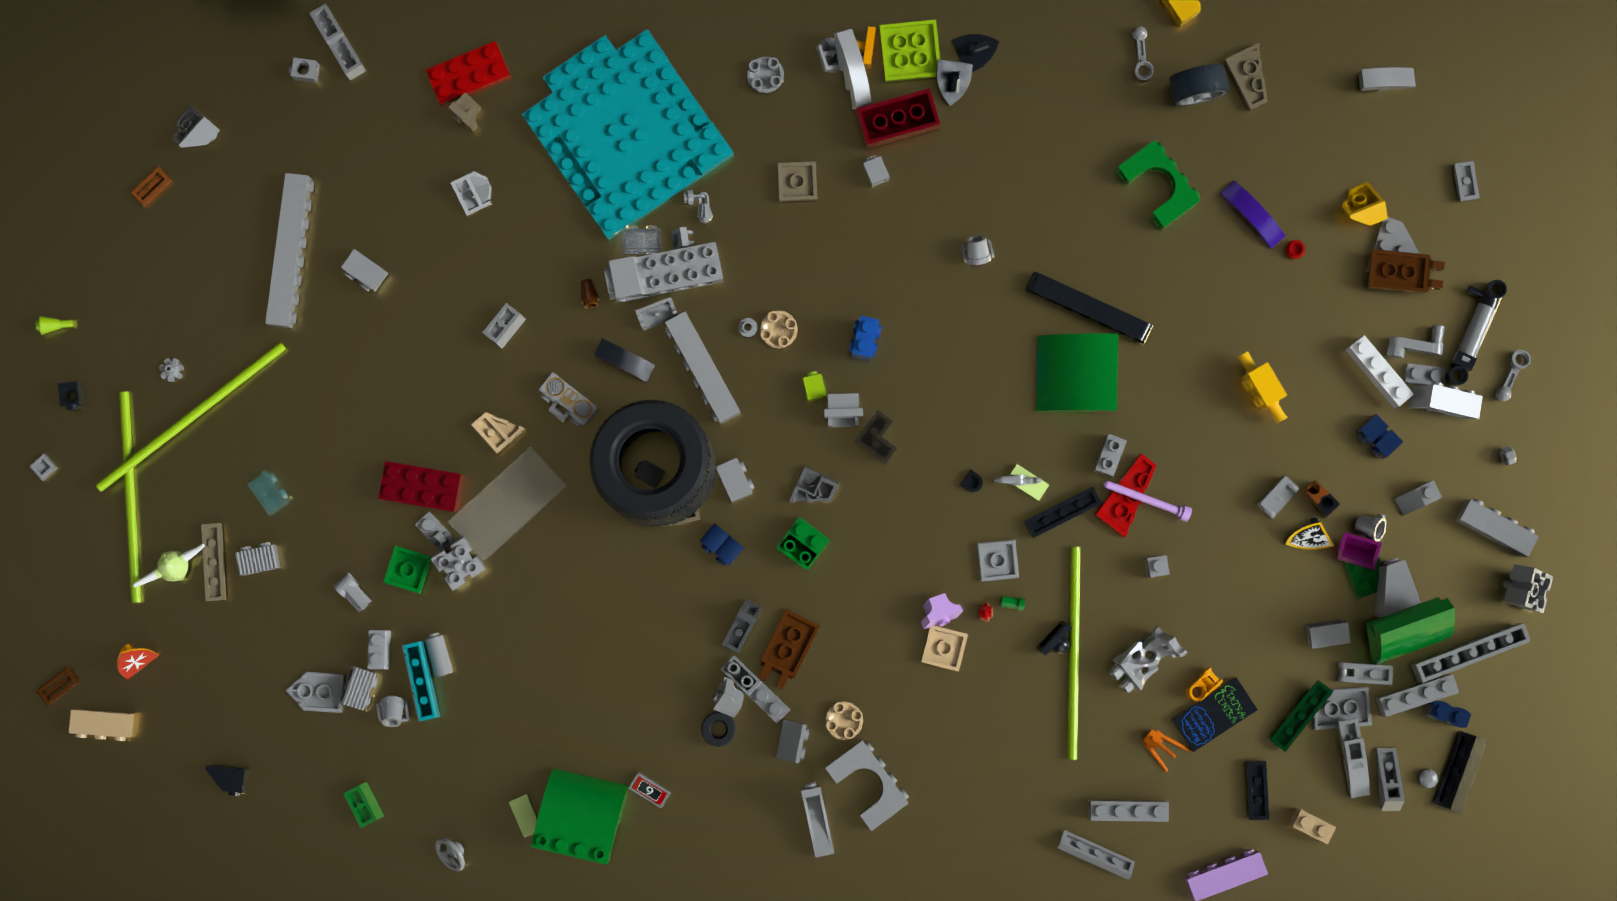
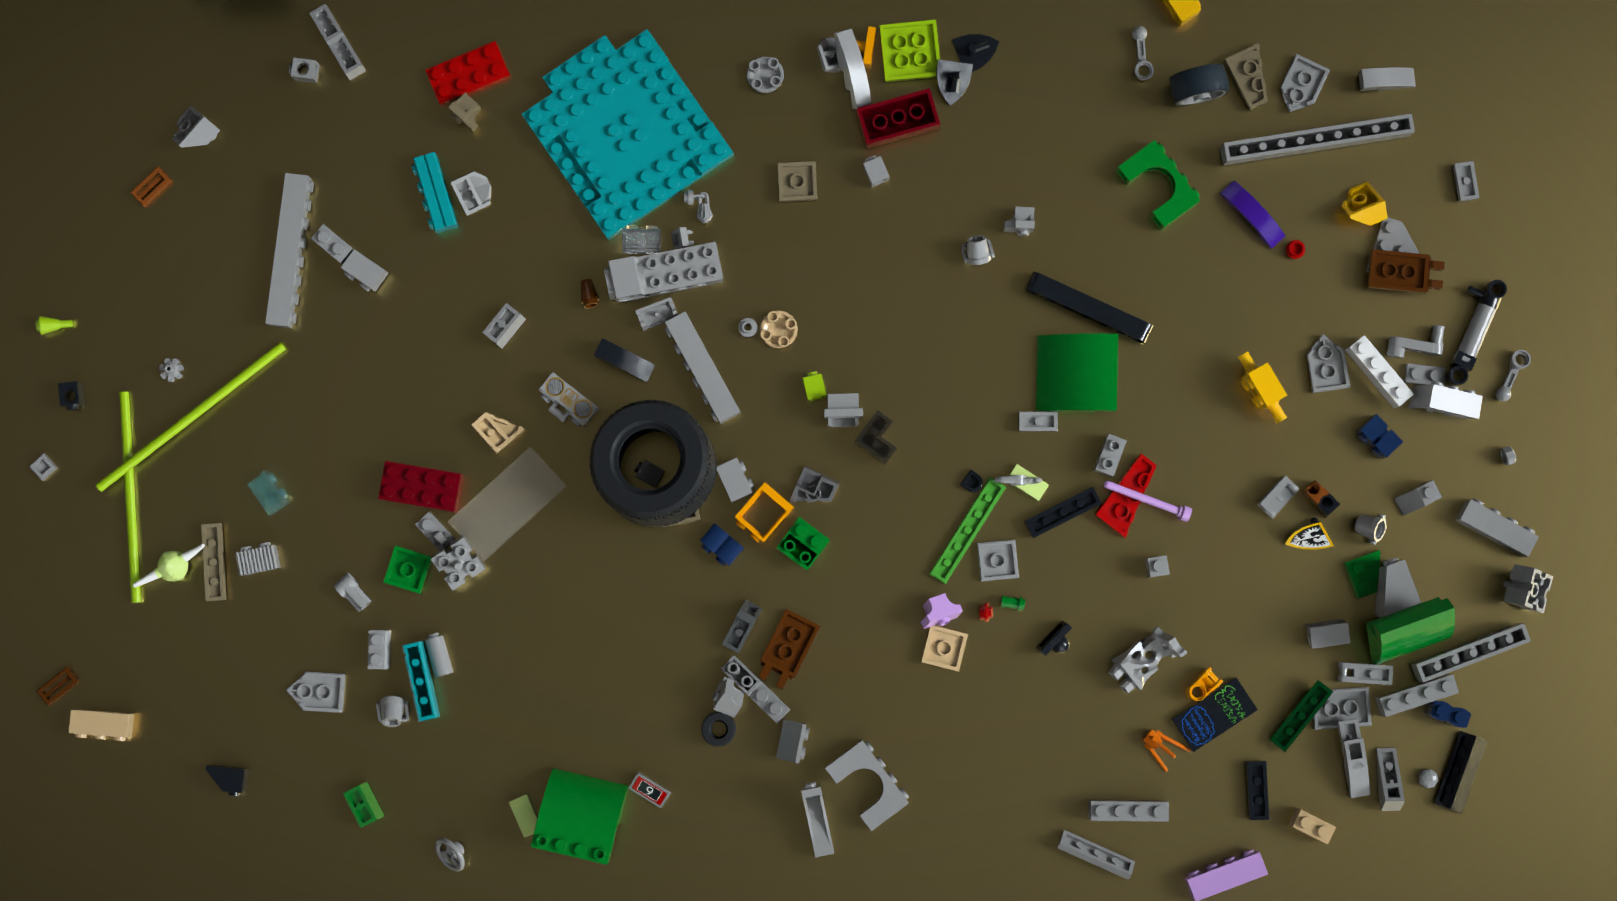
shield [117,644,159,679] -> none
light grey brick [339,665,378,710] -> none
tan dish [825,701,863,740] -> none
blue brick [849,316,882,362] -> none
lime piece [1067,547,1080,760] -> none
magenta panel [1337,532,1382,570] -> none
none -> light grey brick [311,224,354,265]
none -> teal brick [411,152,459,233]
none -> light orange window [735,482,794,543]
none -> bright green tile [929,477,1006,584]
none -> light grey brick [1003,206,1035,236]
none -> light grey plate [1019,412,1058,432]
none -> light grey brick [1220,113,1415,166]
none -> light grey tile [1280,54,1330,112]
none -> light grey tile [1306,334,1350,393]

